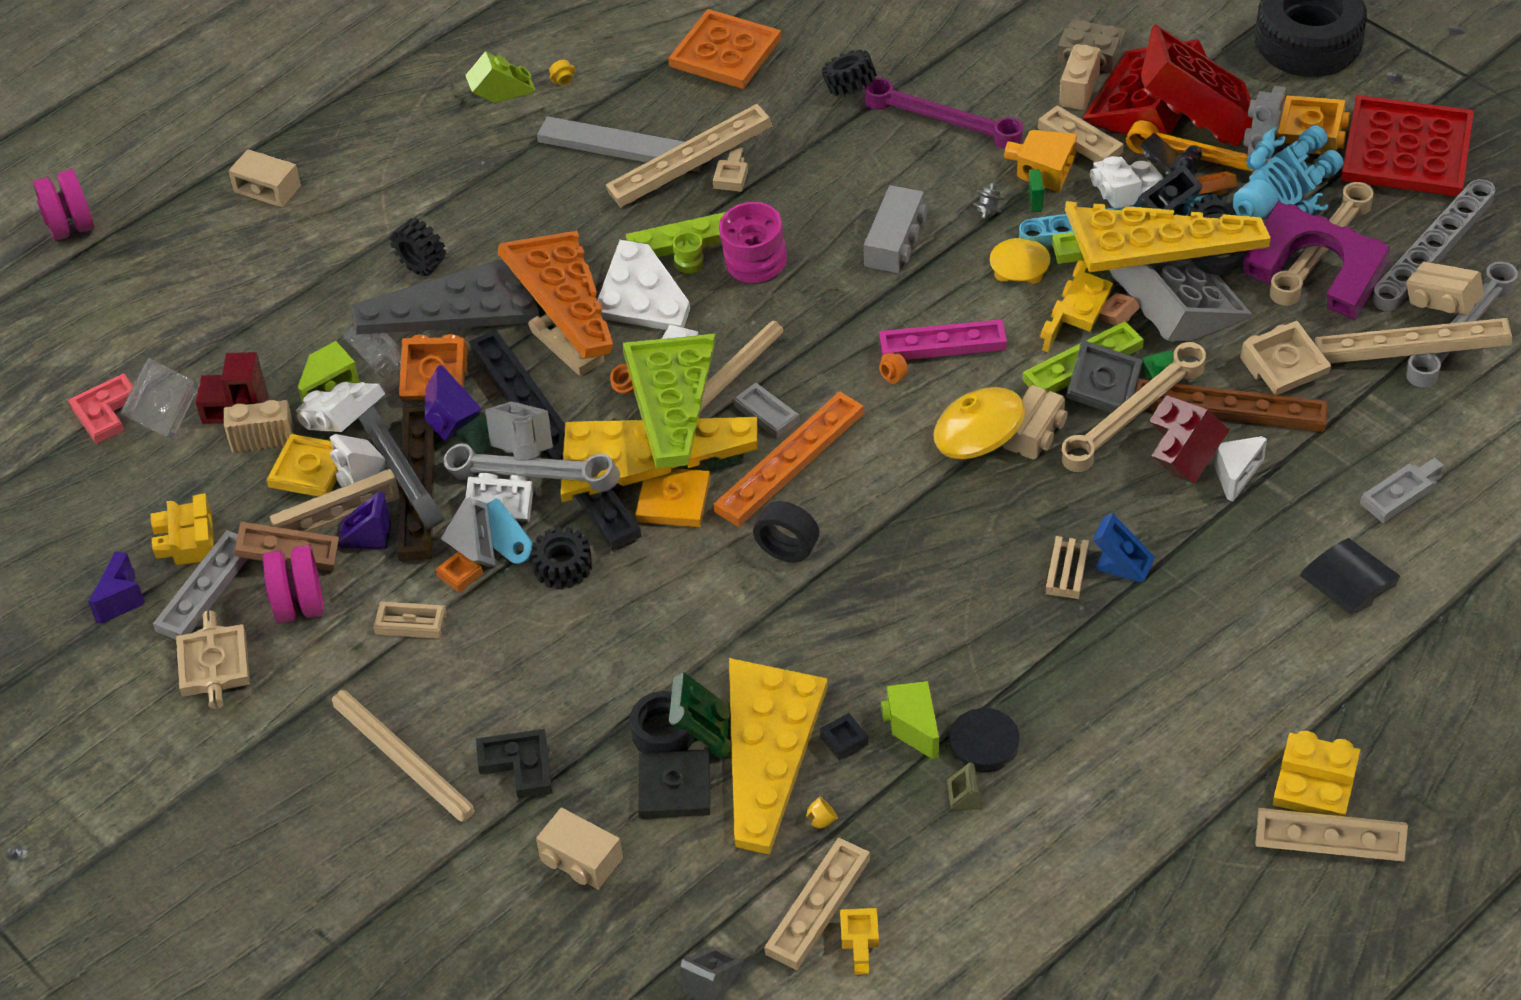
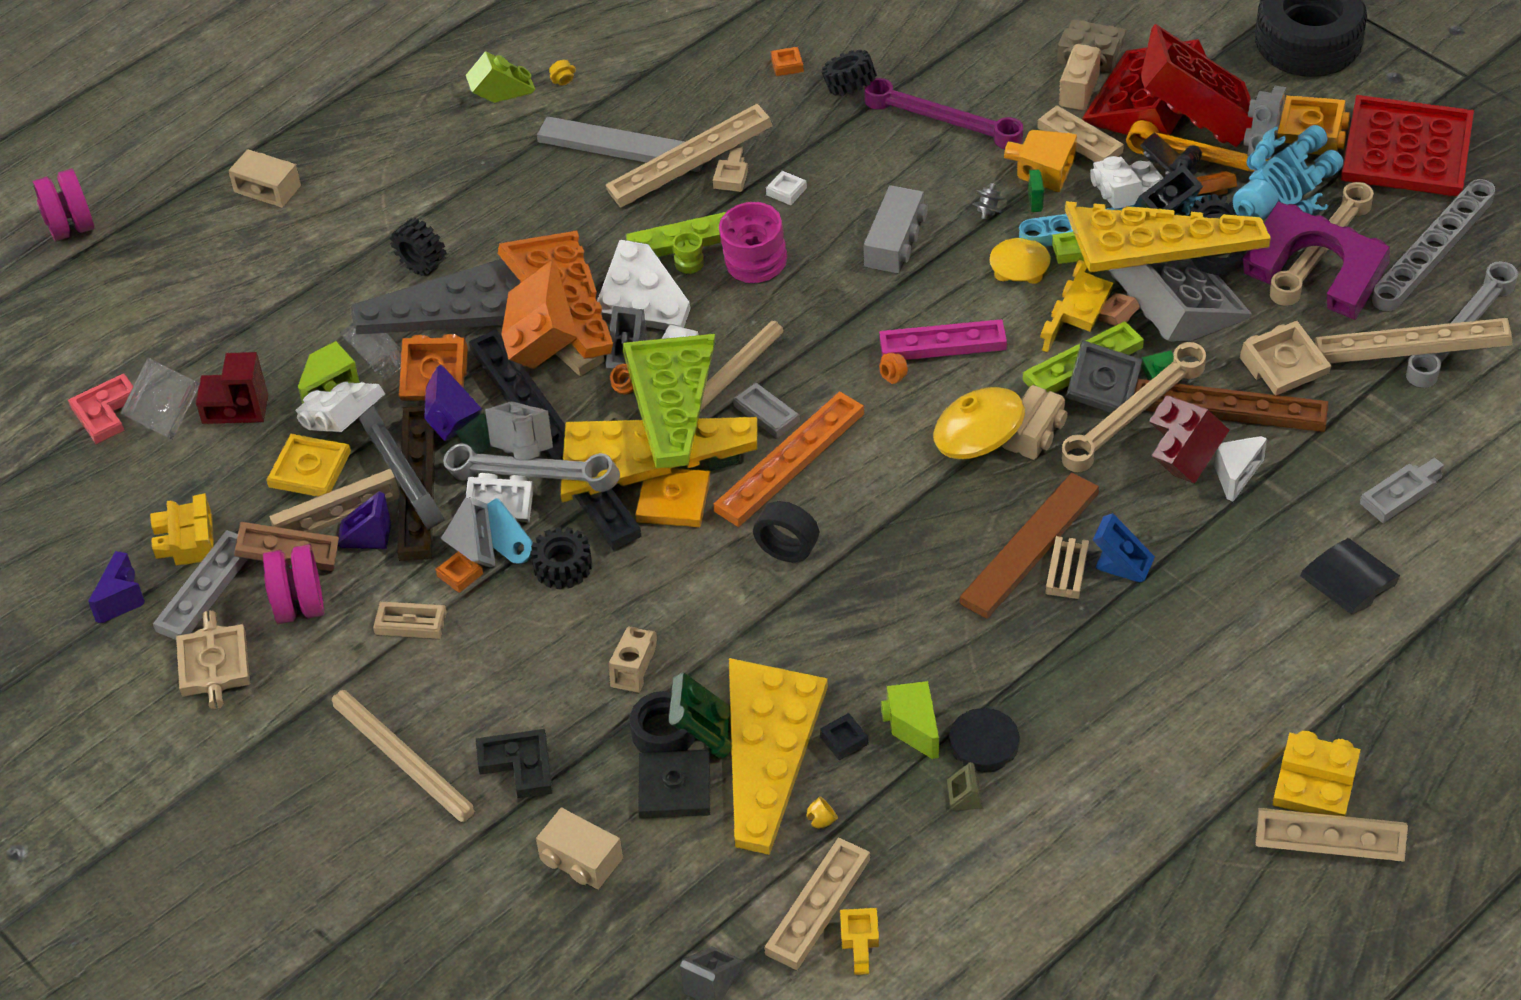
tan brick [224,400,294,453] -> none
white slope [330,434,387,487] -> none
orange plate [668,9,782,89] -> none
tan brick [1407,262,1484,315] -> none
none -> orange slope [501,260,578,369]
none -> dark grey slope [606,306,647,368]
none -> tan leg [609,626,657,693]
none -> white tile [766,171,807,205]
none -> orange tile [771,47,804,76]
none -> dark orange tile [960,472,1099,619]

